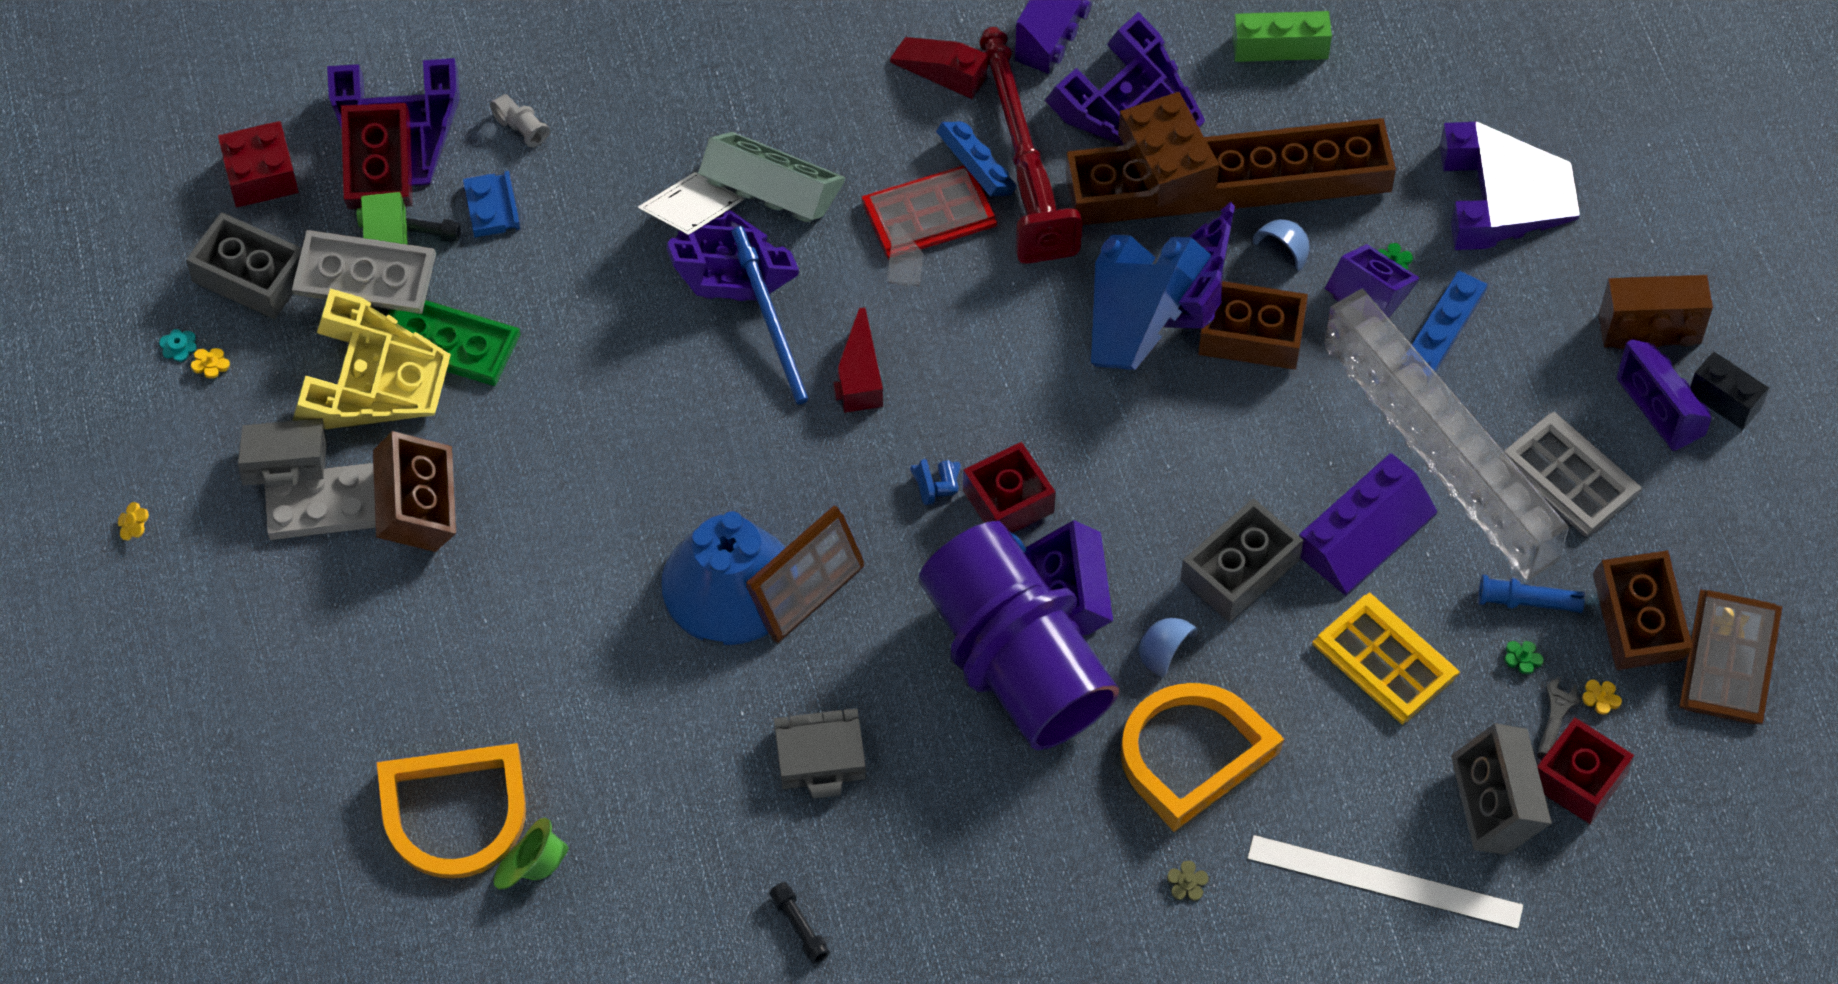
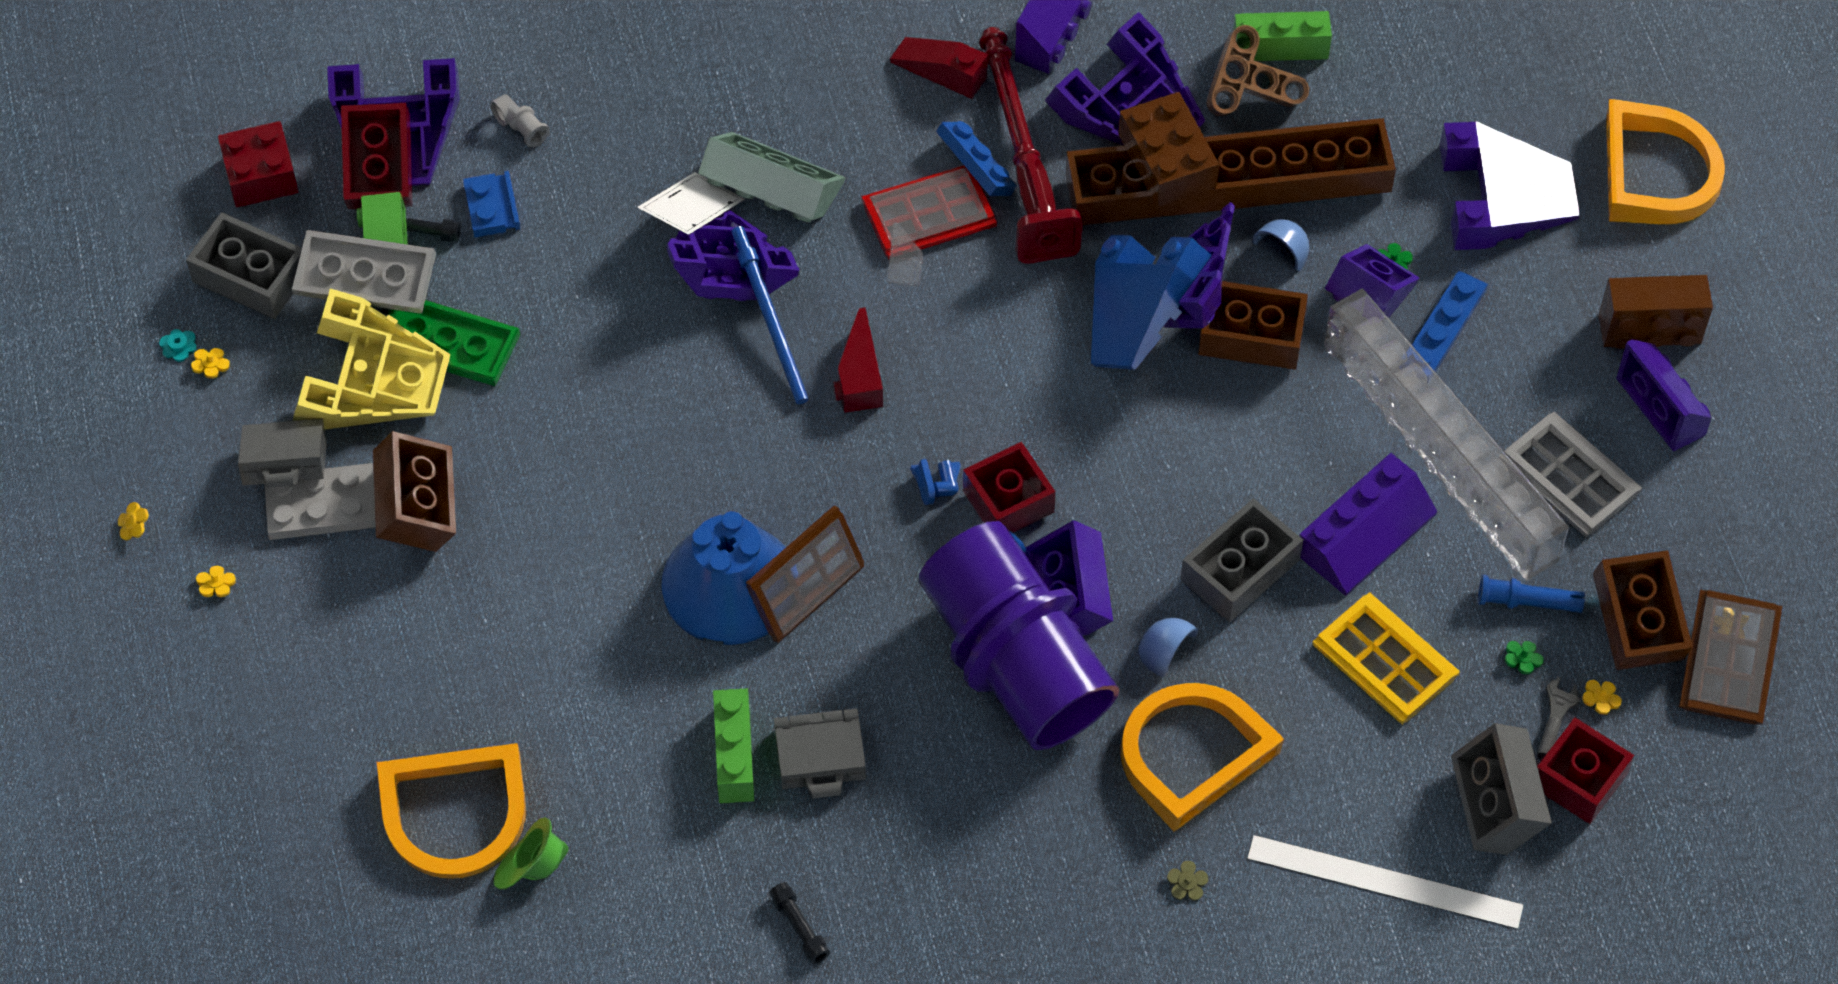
black brick [1690,351,1769,430] -> none
none -> yellow plant [196,566,236,598]
none -> bright green brick [713,688,754,803]
none -> medium nougat beam [1206,25,1309,117]
none -> light orange window [1606,99,1725,225]

